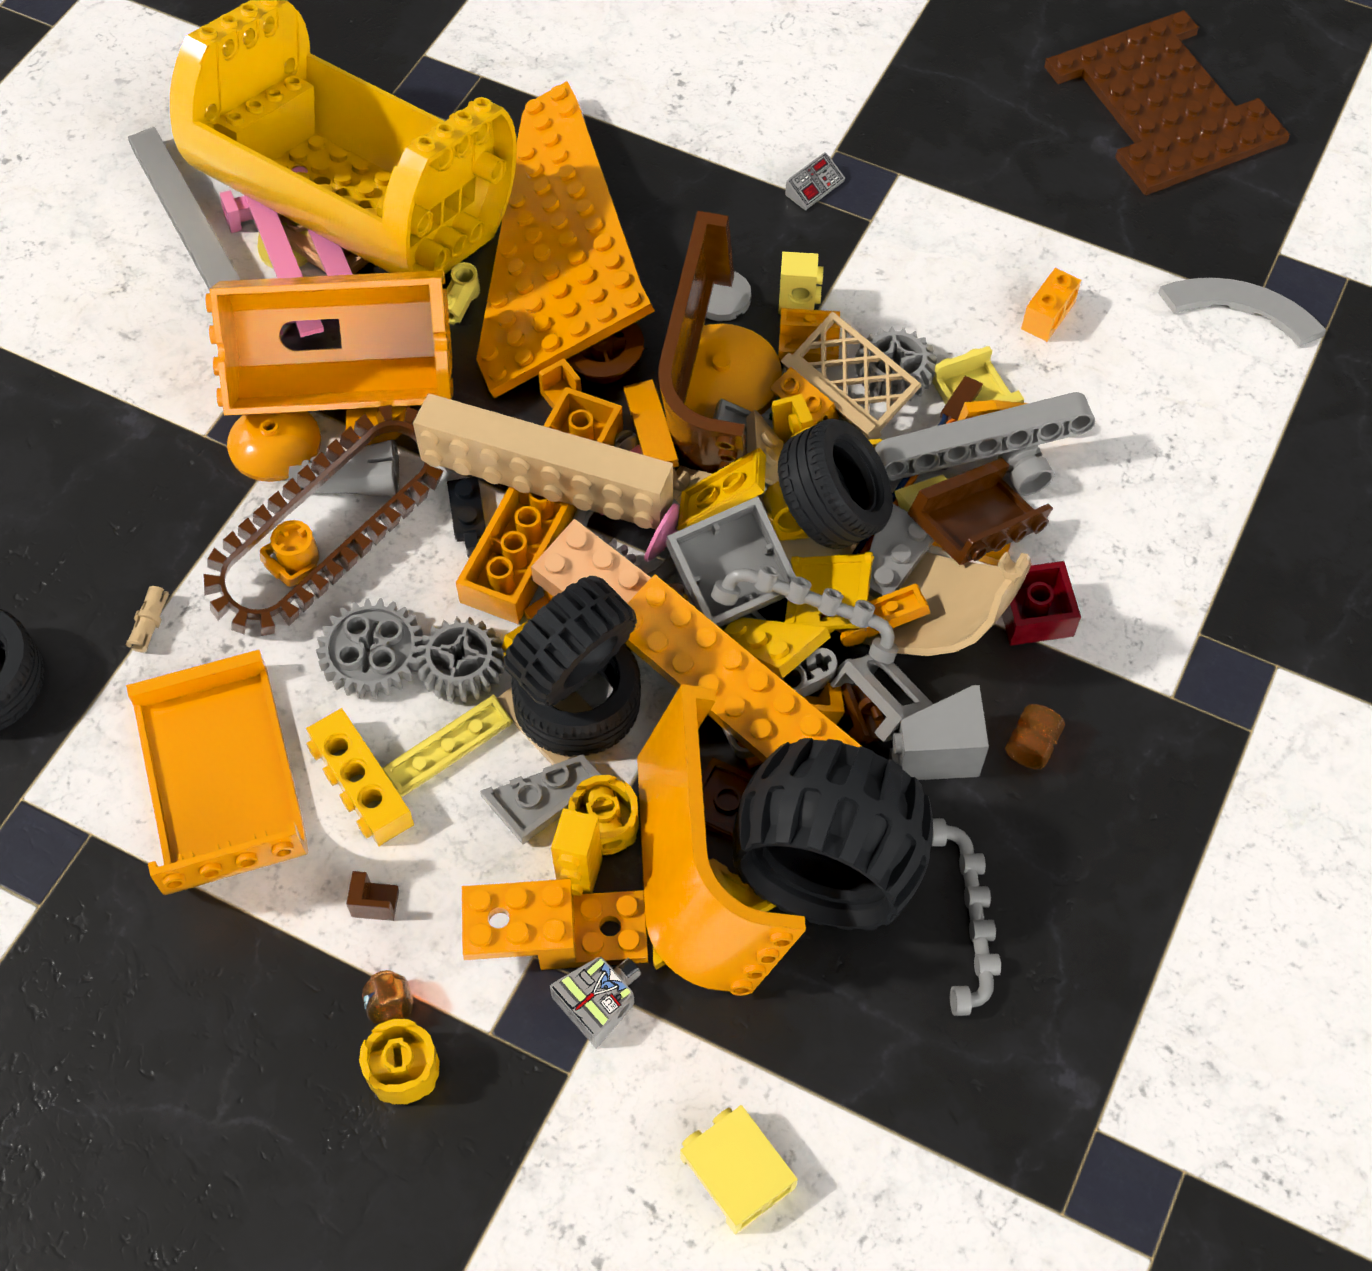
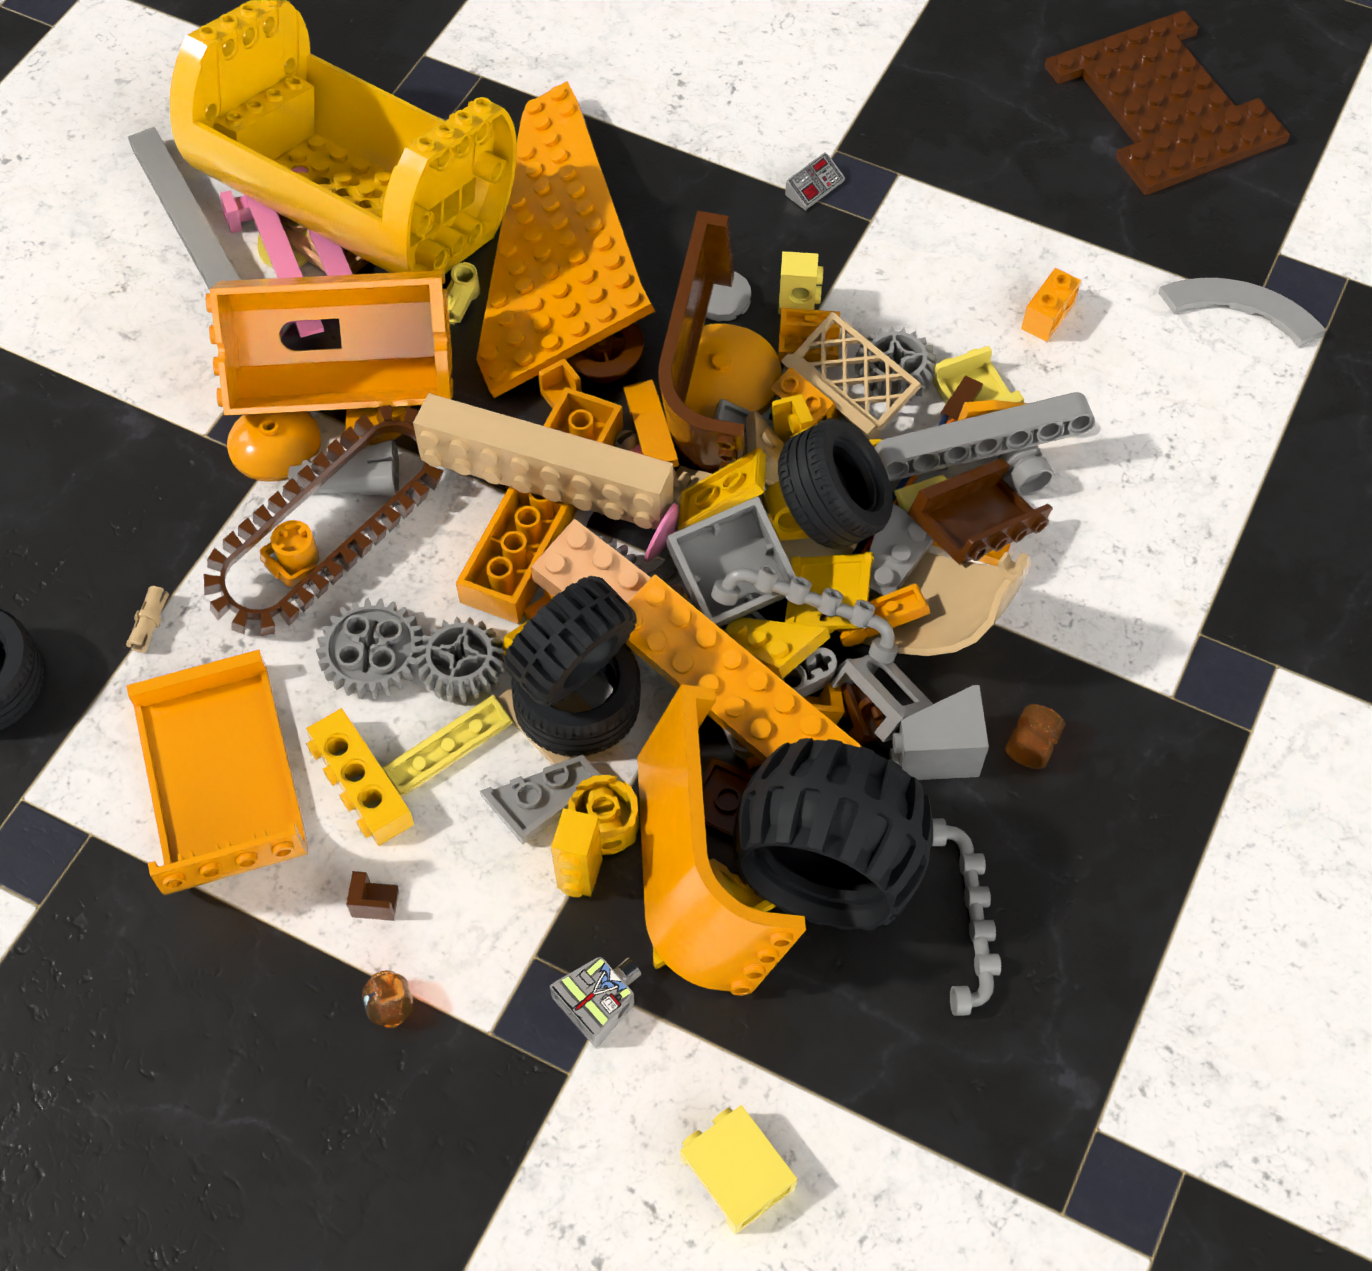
yellow brick [359,1019,440,1104] -> none
black hinge [447,477,486,558] -> none
light orange bracket [462,879,648,970] -> none
dark red brick [1002,561,1081,646] -> none

